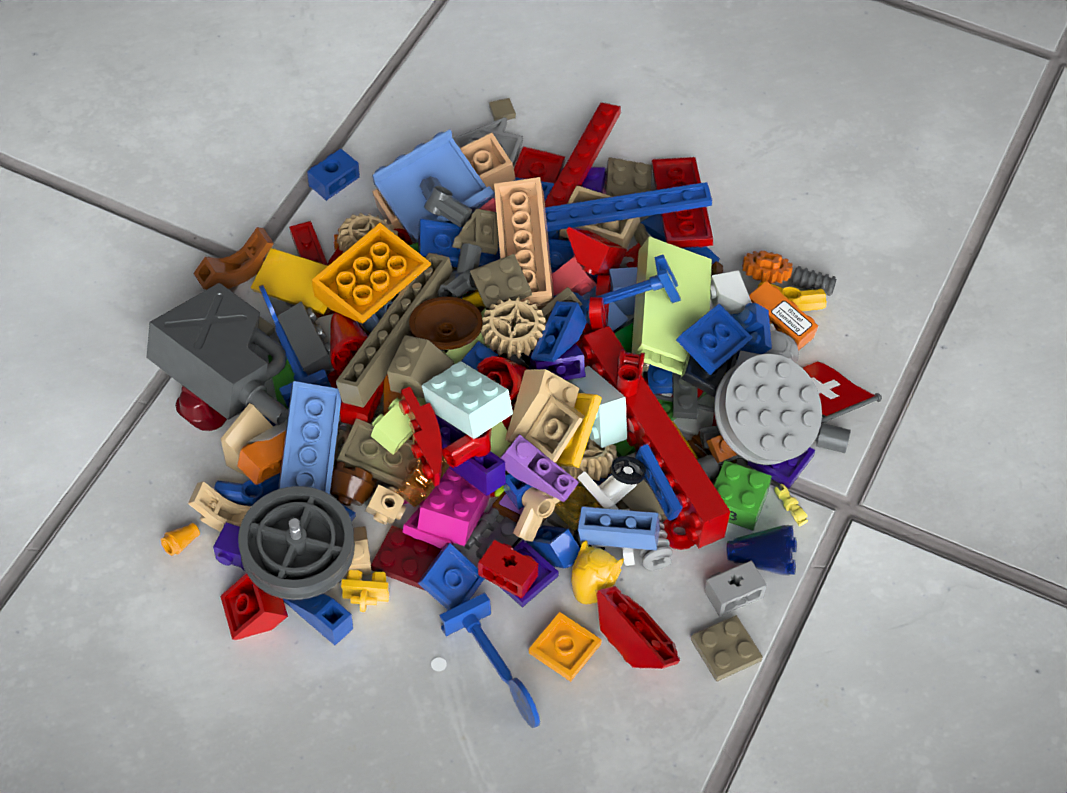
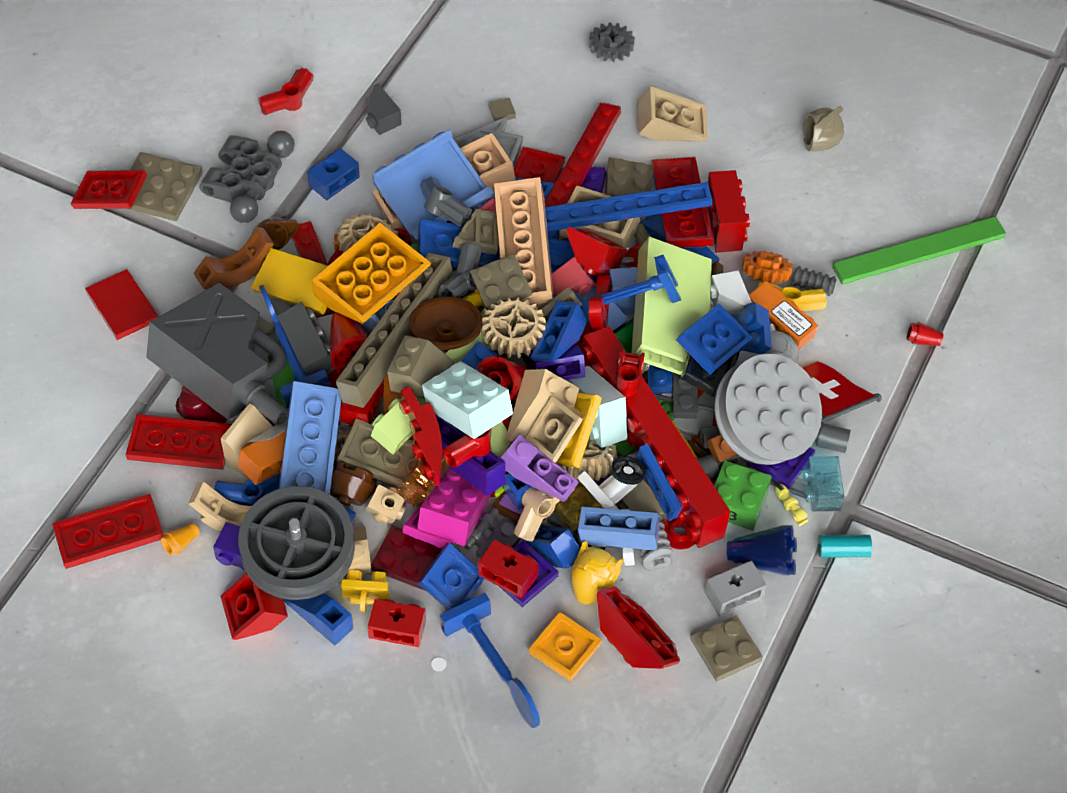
none -> red plate [52,494,164,569]
none -> red tile [70,170,147,209]
none -> red tile [85,269,158,340]
none -> red plate [125,414,232,470]
none -> dark tan plate [129,152,203,222]
none -> dark grey connector [199,131,295,223]
none -> reddish brown hat [251,216,300,253]
none -> red piece [258,67,314,115]
none -> dark grey slope [366,83,402,135]
none -> red brick [368,599,426,647]
none -> dark grey gear [589,22,635,62]
none -> tan slope [637,86,708,141]
none -> red brick [707,170,750,253]
none -> dark tan helmet [803,106,844,151]
none -> clear light blue brick [803,456,845,512]
none -> teal piece [818,535,872,558]
none -> bright green tile [832,216,1006,285]
none -> red cone [907,322,944,346]

